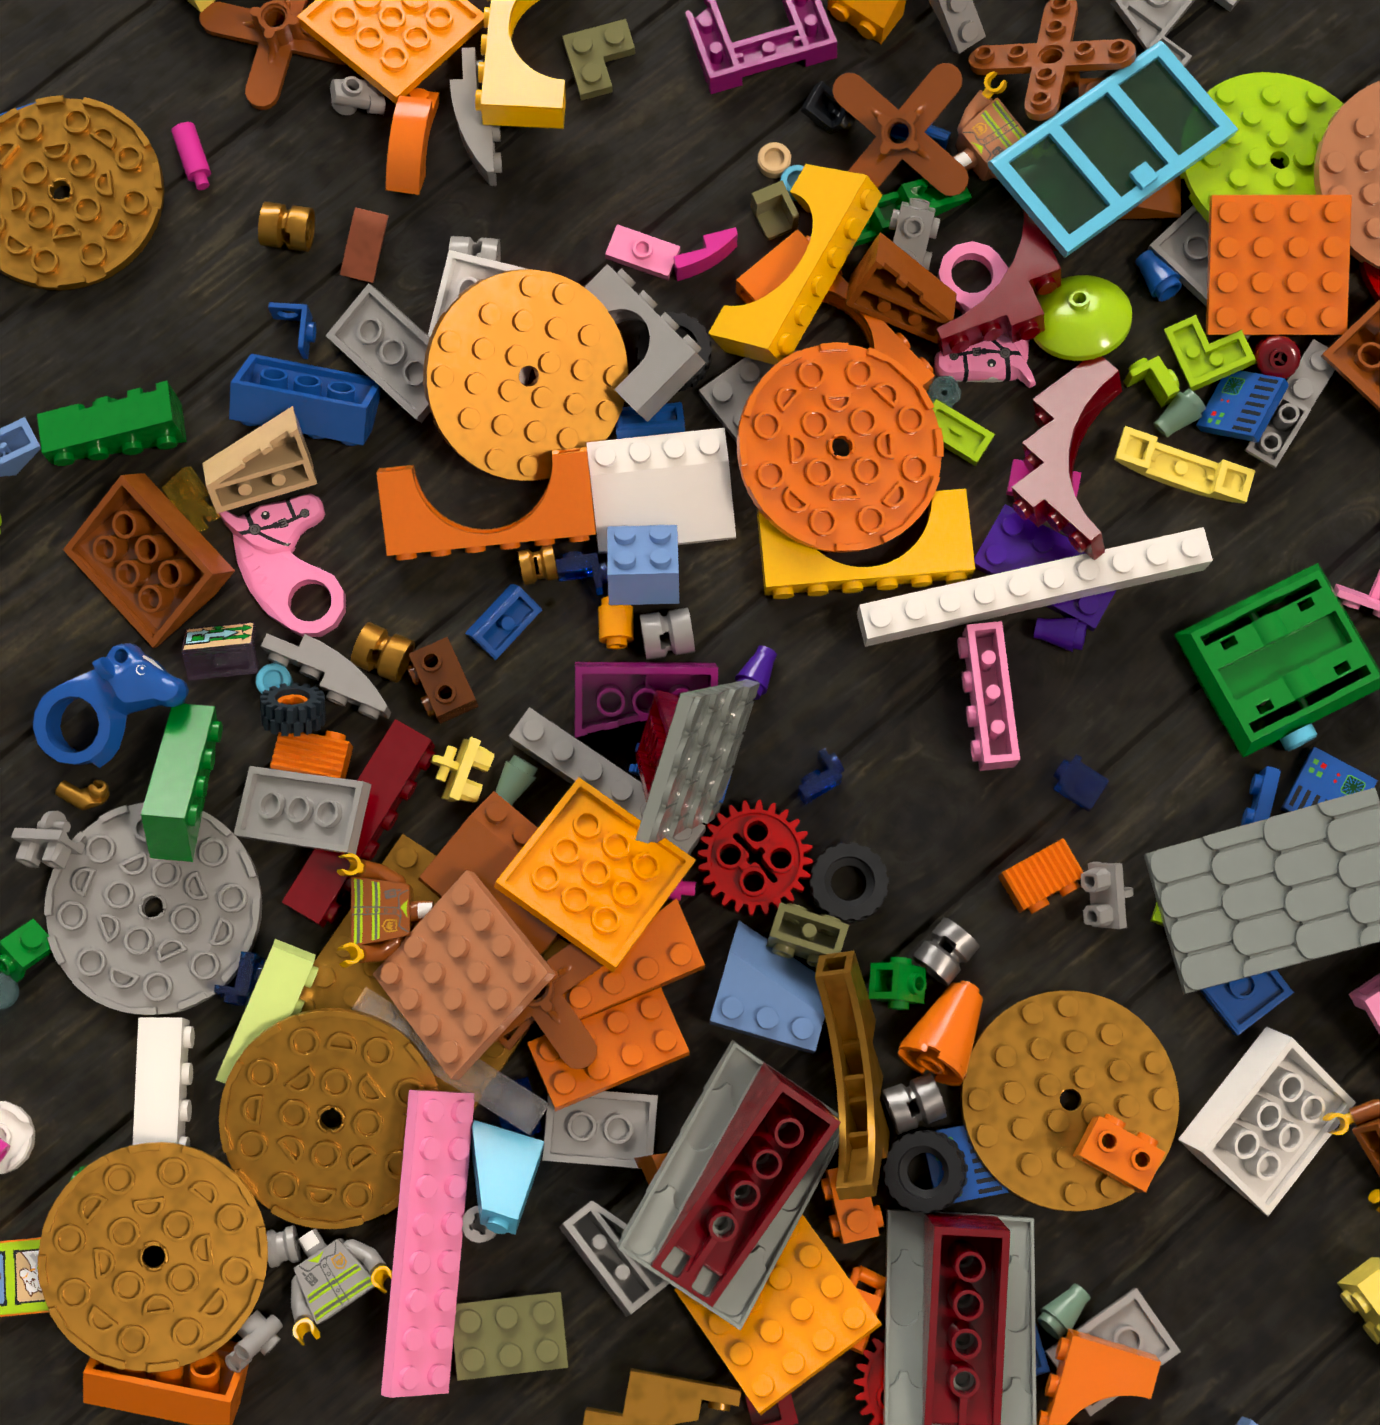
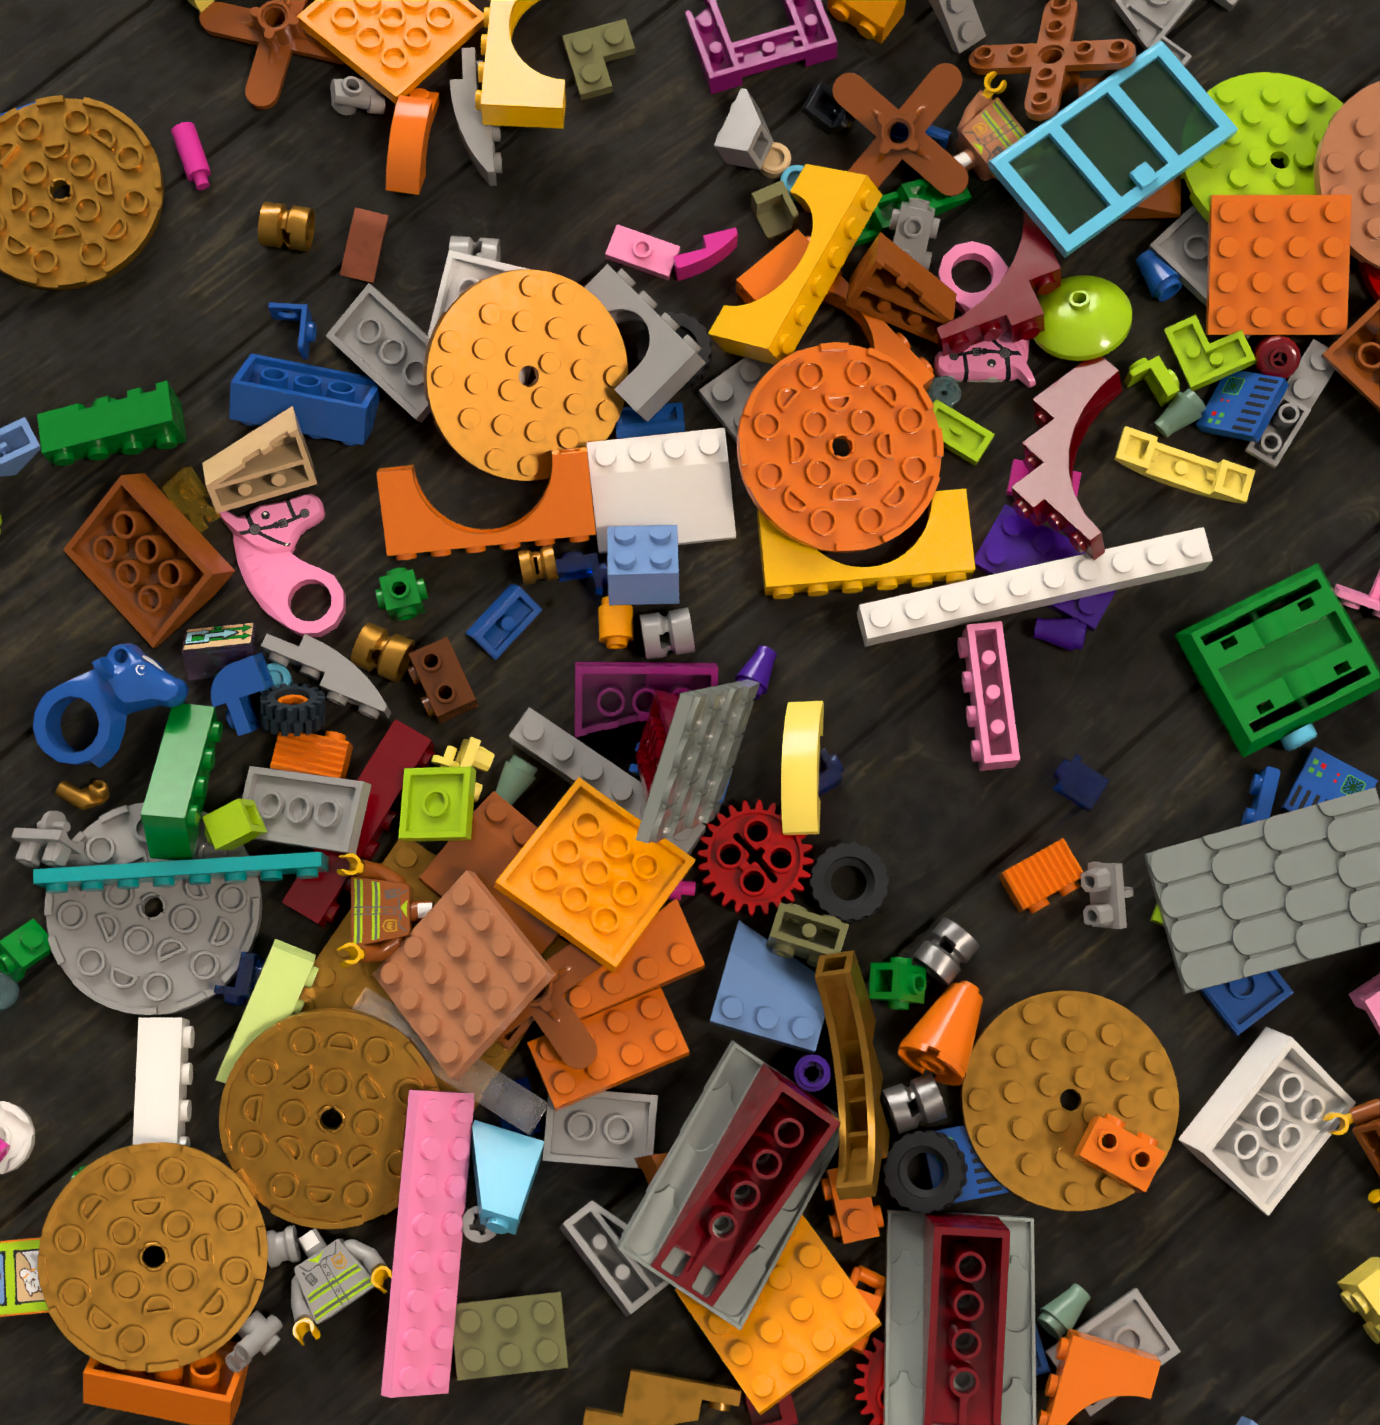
none -> teal plate [33,852,329,894]
none -> lime brick [202,798,267,851]
none -> blue brick [211,652,274,736]
none -> green brick [375,568,428,621]
none -> lime plate [398,766,476,842]
none -> slope [714,88,774,170]
none -> light yellow slope [781,701,824,835]
none -> dark purple cone [794,1055,831,1092]

